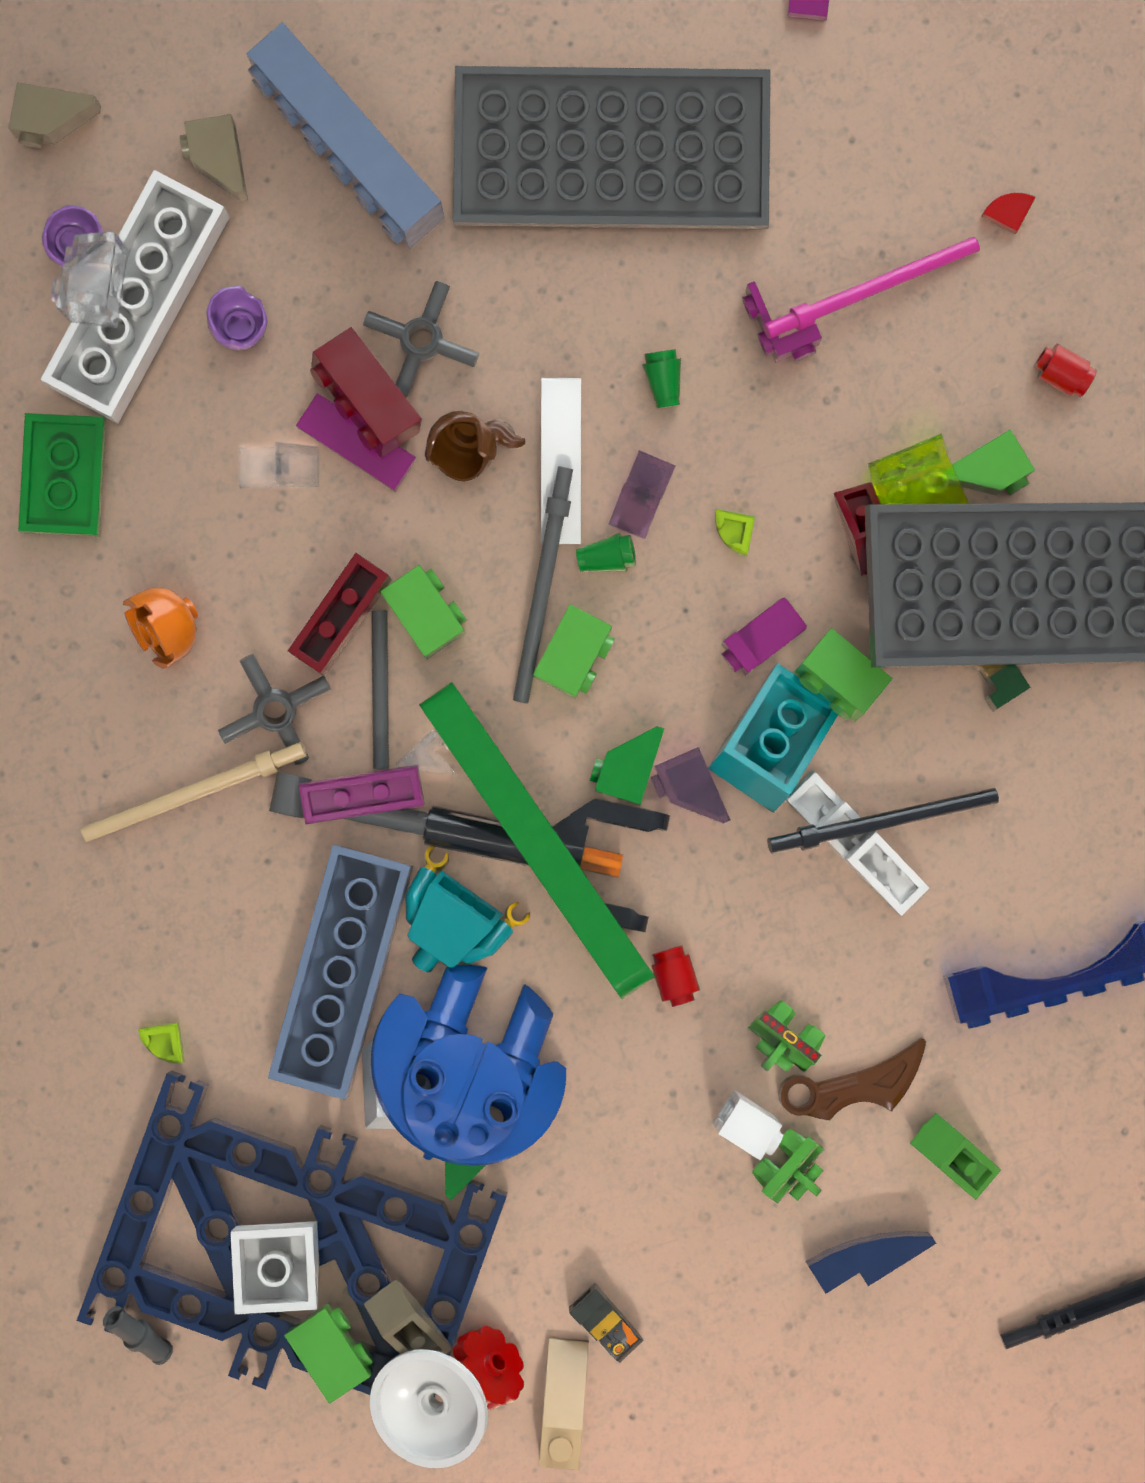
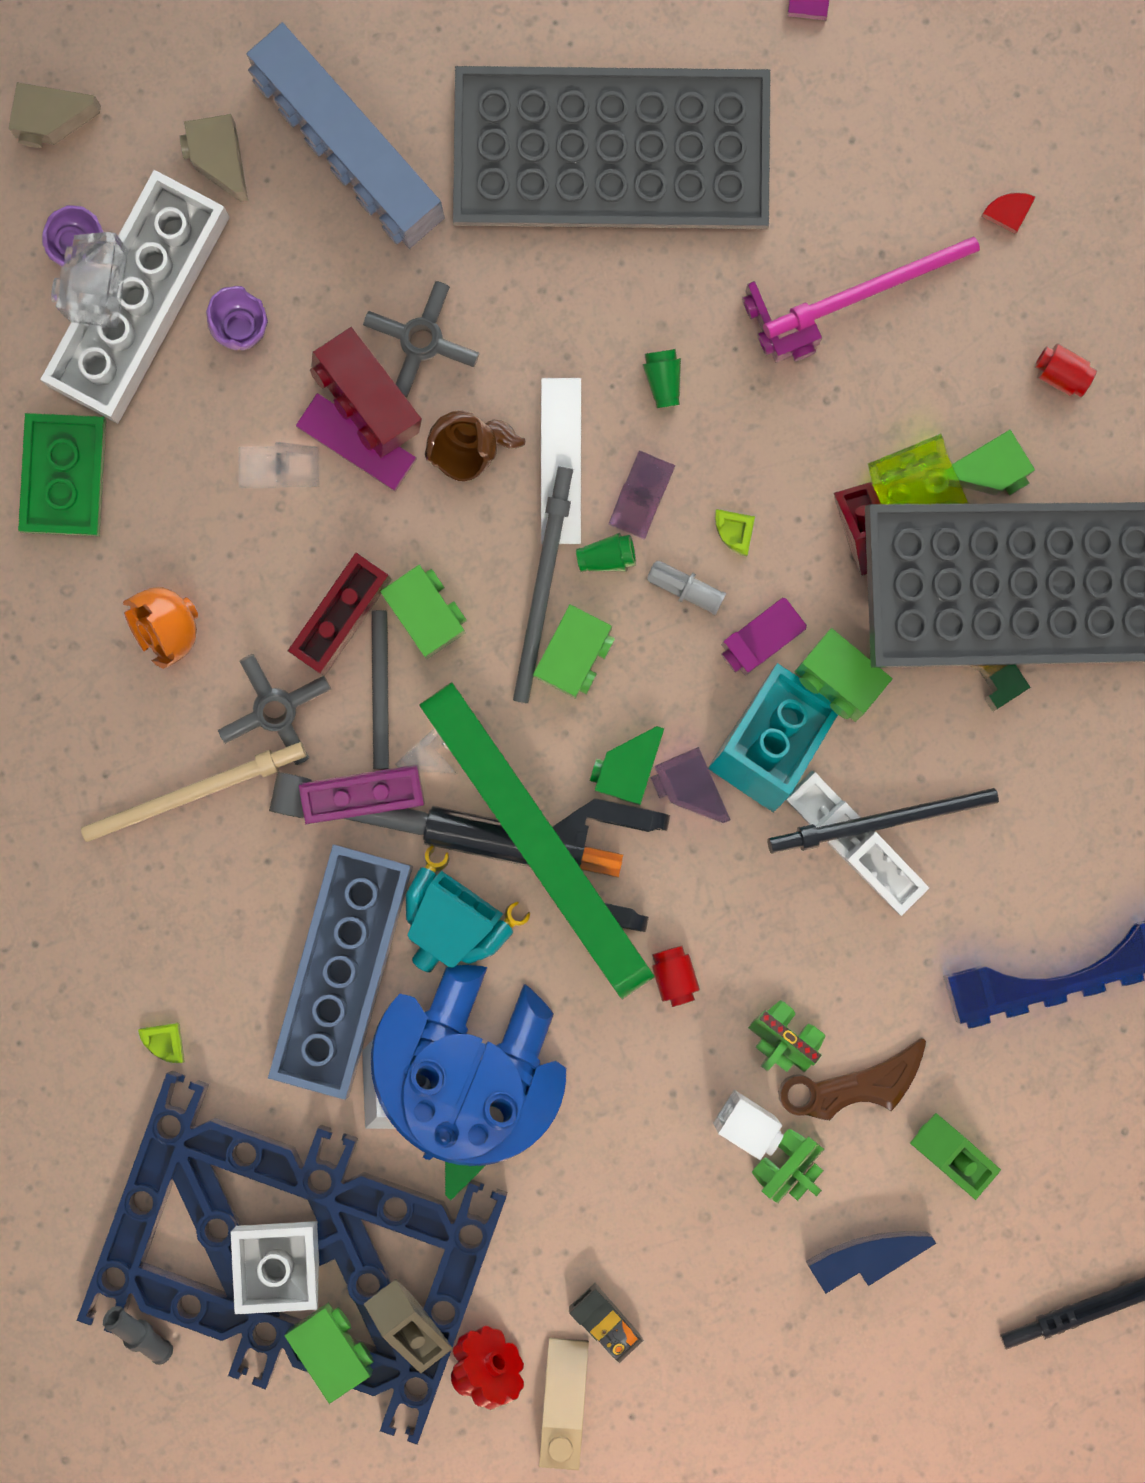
white dish [370,1349,488,1468] -> none
none -> light grey axle [647,561,726,615]

